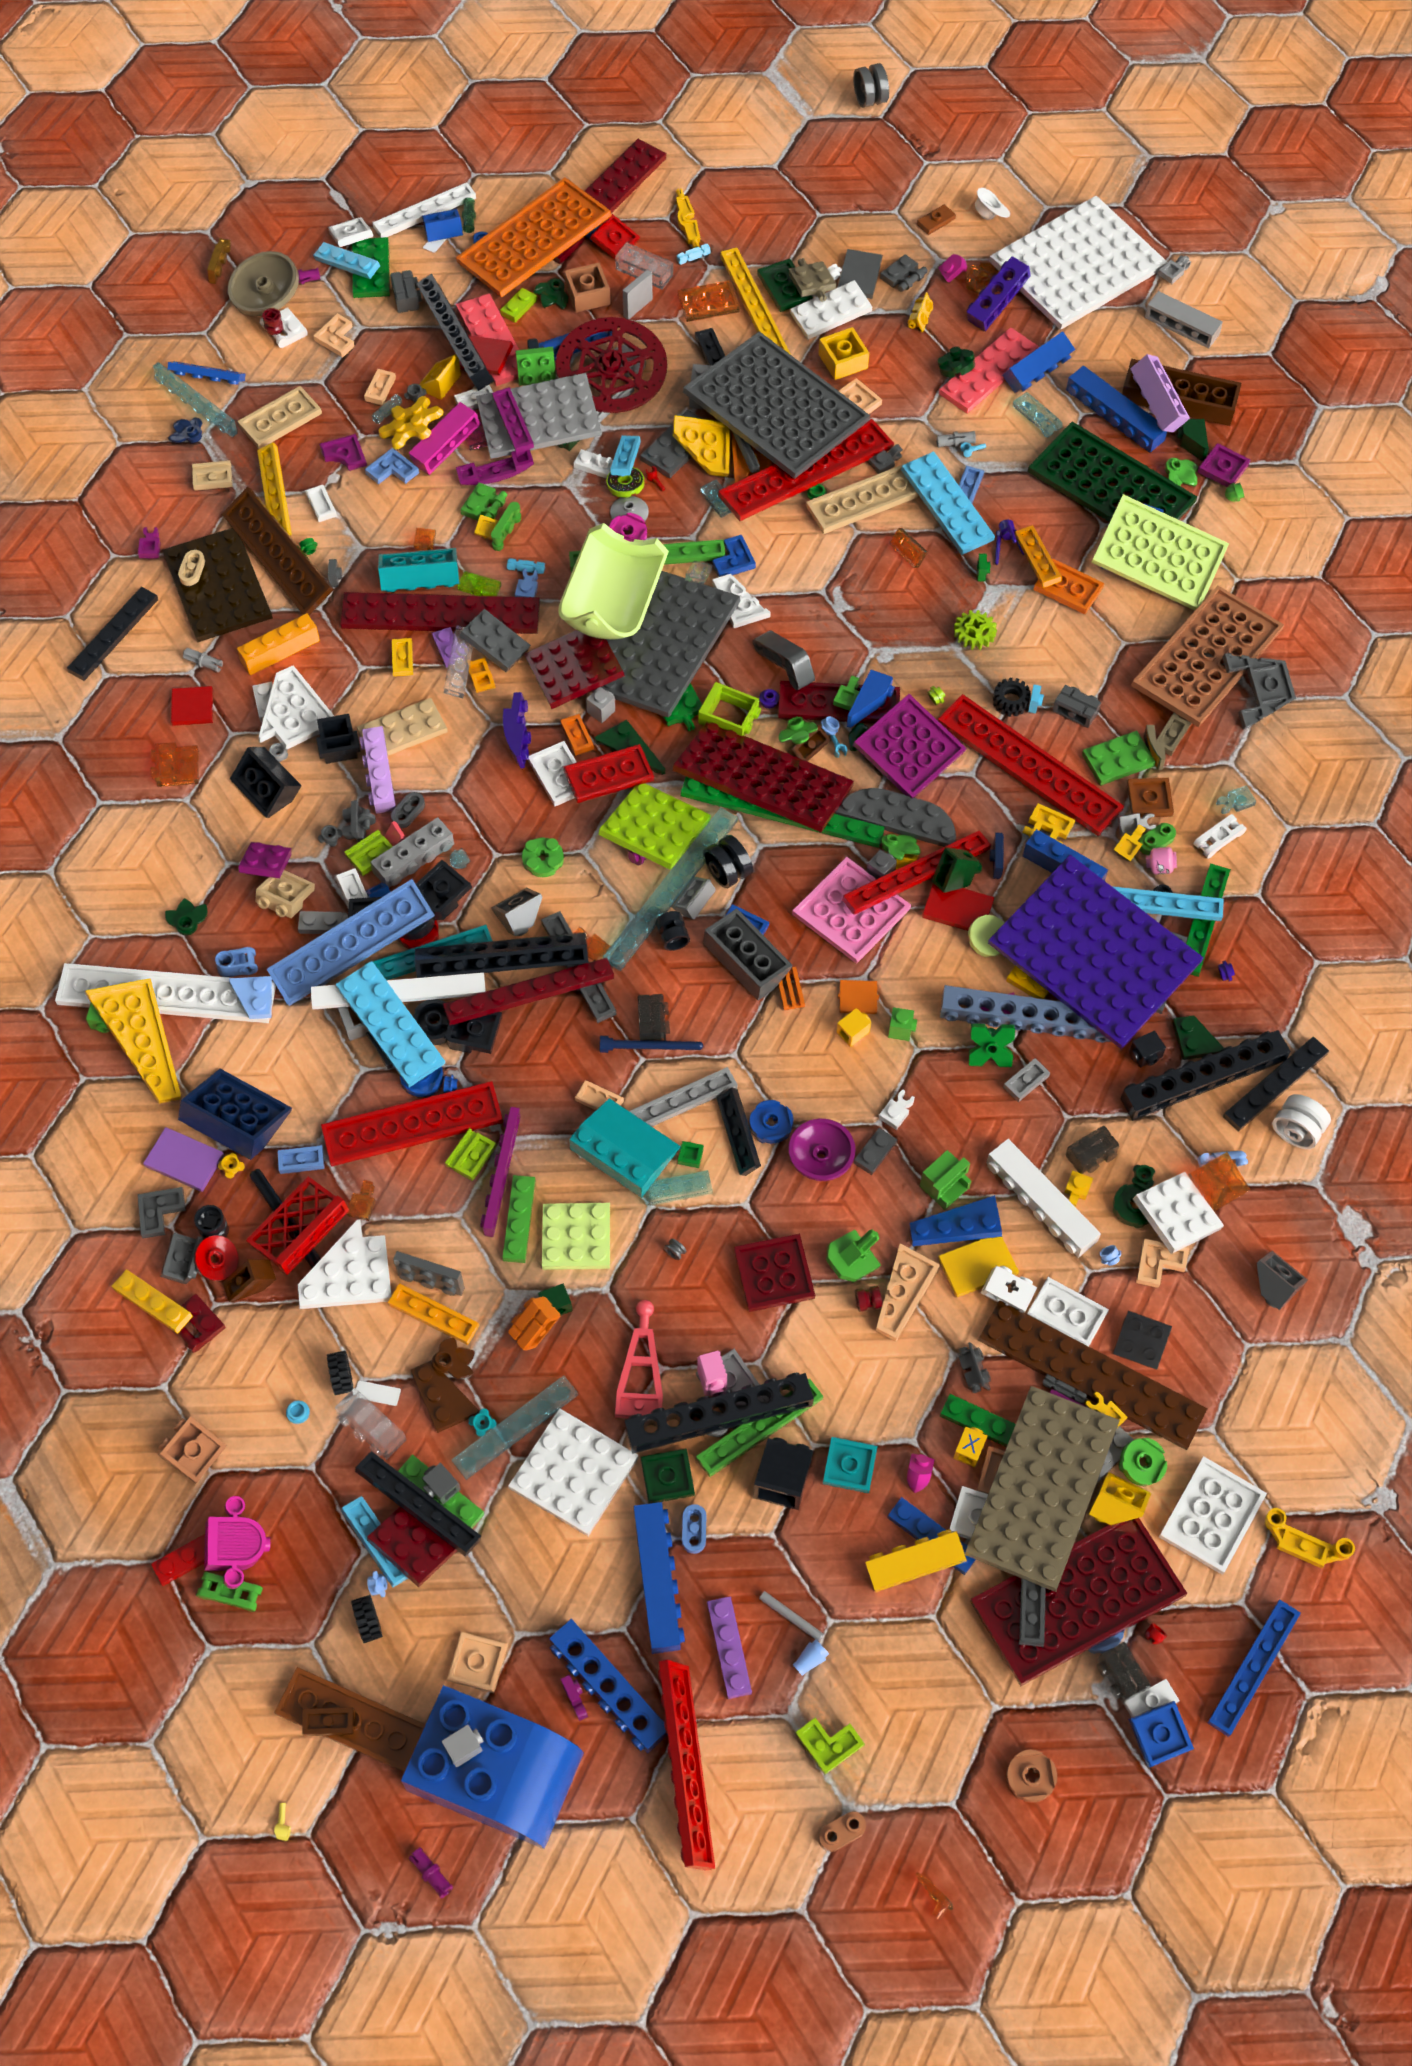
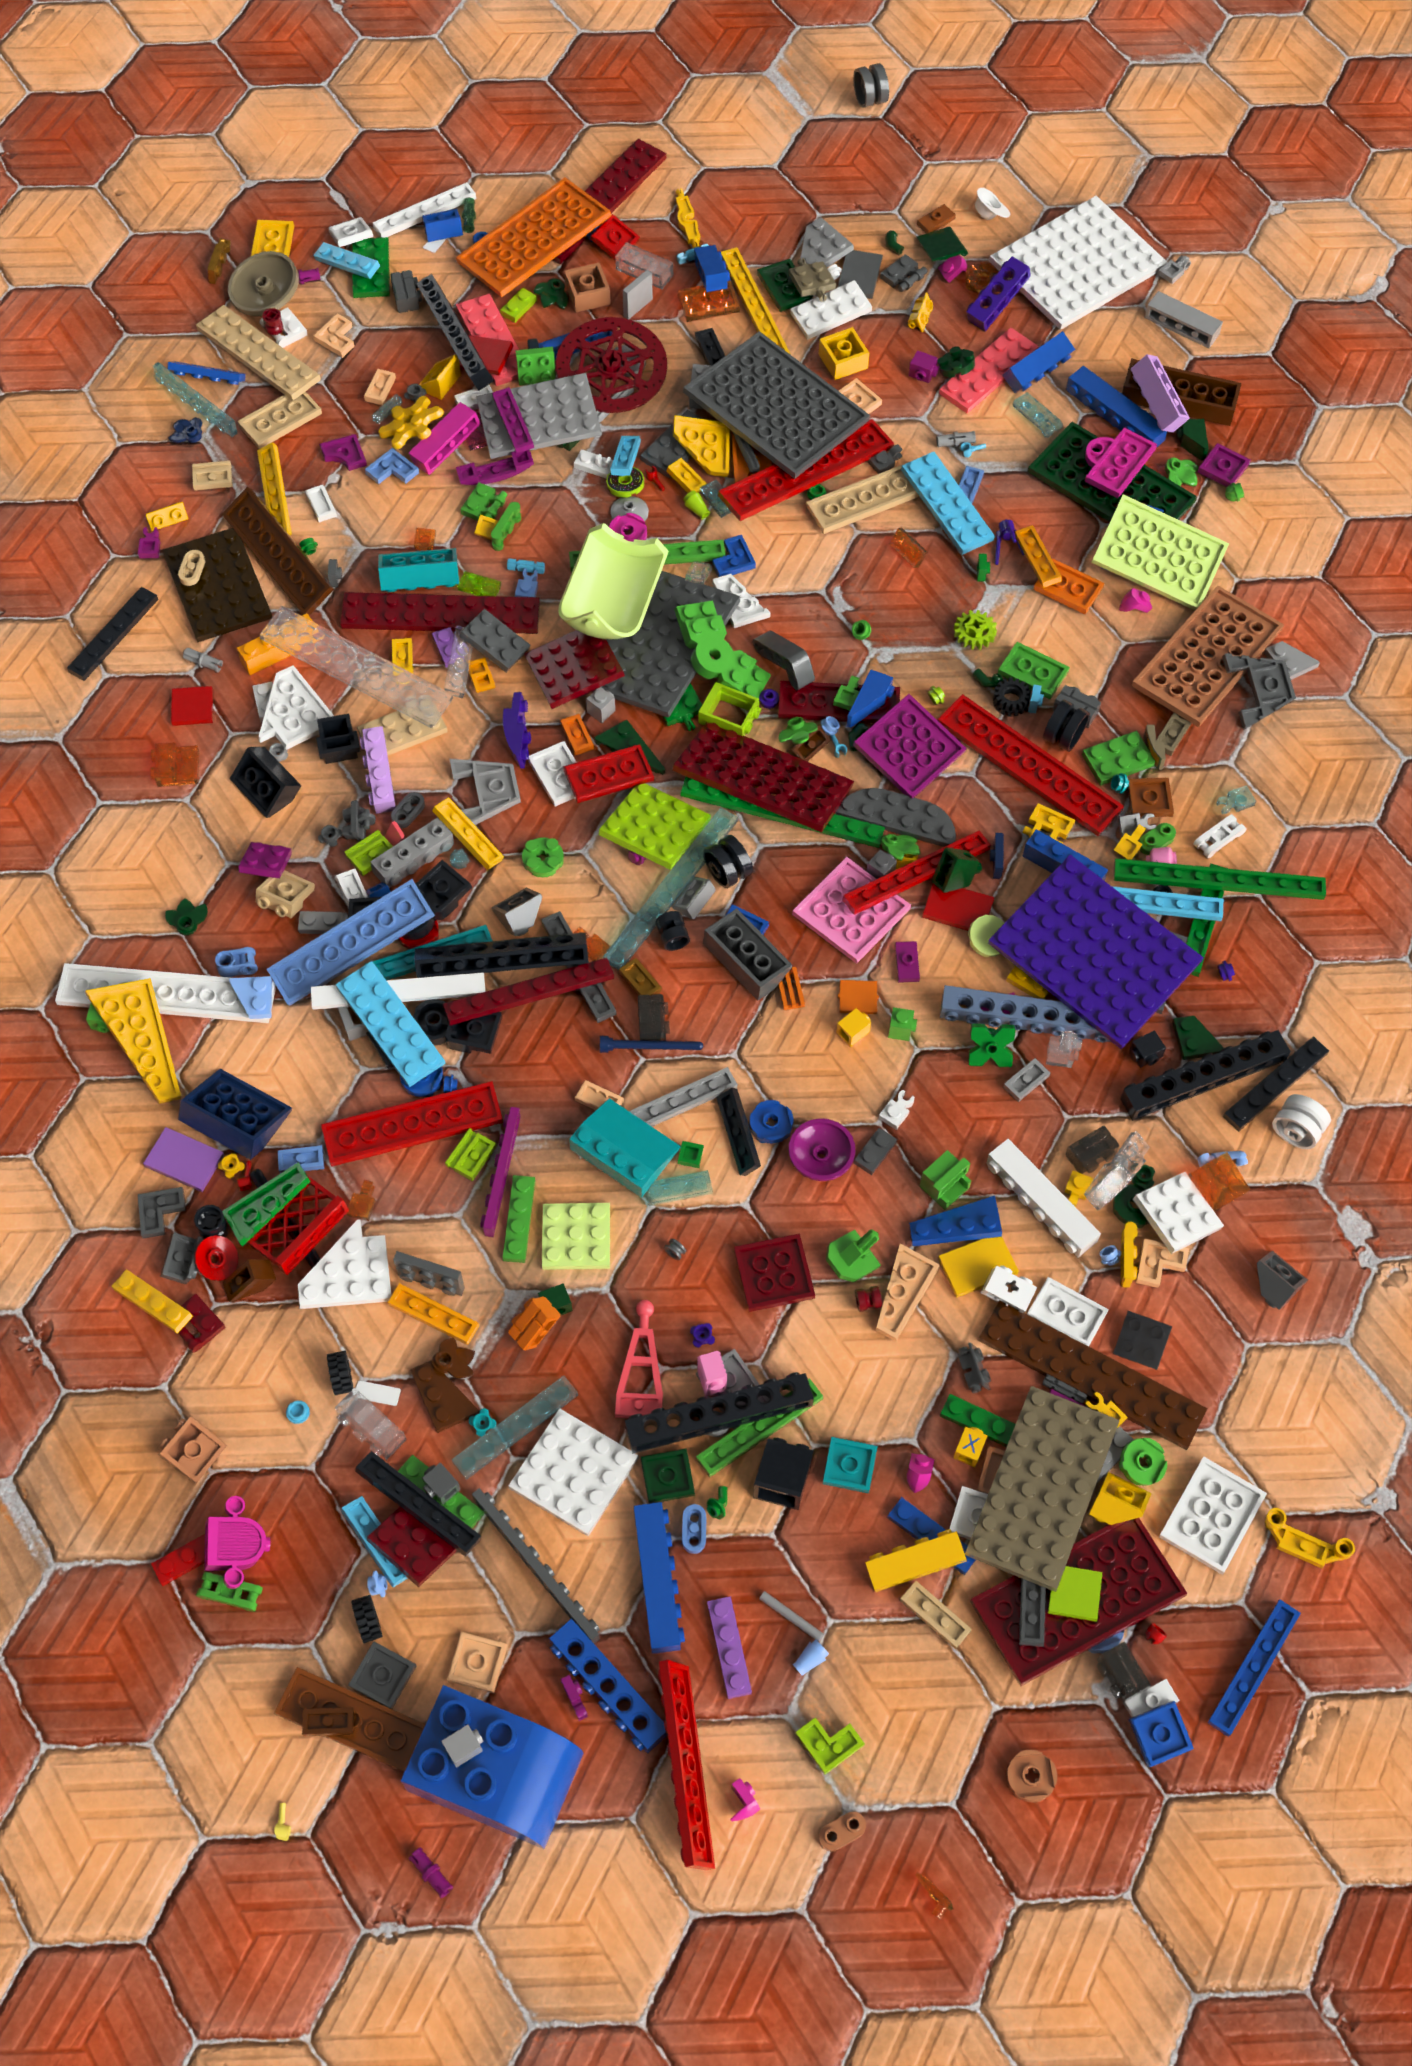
none -> yellow hinge [146,502,188,531]
none -> tan plate [196,305,321,400]
none -> green wing [222,1162,311,1247]
none -> red hand [237,1161,252,1191]
none -> yellow plate [251,220,294,257]
none -> clear plate [260,605,453,728]
none -> dark grey plate [349,1642,417,1709]
none -> yellow plate [432,798,504,870]
none -> light grey wing [450,759,521,825]
none -> dark grey plate [472,1488,600,1644]
none -> pearl gold plate [619,958,662,1003]
none -> yellow plate [666,458,707,493]
none -> bright green plate [674,601,771,698]
none -> lime cone [683,491,710,520]
none -> dark purple plate [690,1323,715,1348]
none -> blue brick [694,245,730,292]
none -> green plate [707,1486,728,1519]
none -> dark pink plate [730,1778,760,1821]
none -> light grey plate [801,217,854,267]
none -> bright green plate [852,620,871,640]
none -> dark green arm [885,230,904,255]
none -> magenta plate [895,941,920,983]
none -> tan plate [900,1581,972,1650]
none -> magenta brick [909,350,939,383]
none -> dark green piece [917,227,968,262]
none -> dark green arm [973,669,1003,688]
none -> bright green plate [998,642,1070,699]
none -> black wheel [1043,699,1090,752]
none -> clear brick [1046,1031,1082,1068]
none -> lime tile [1048,1566,1102,1622]
none -> clear slope [1084,1131,1150,1210]
none -> dark pink plate [1085,428,1157,498]
none -> teal plate [1111,773,1129,794]
none -> green plate [1114,859,1326,900]
none -> dark pink plate [1119,588,1152,613]
none -> yellow hinge [1121,1221,1138,1288]
none -> light grey wing [1264,641,1320,680]

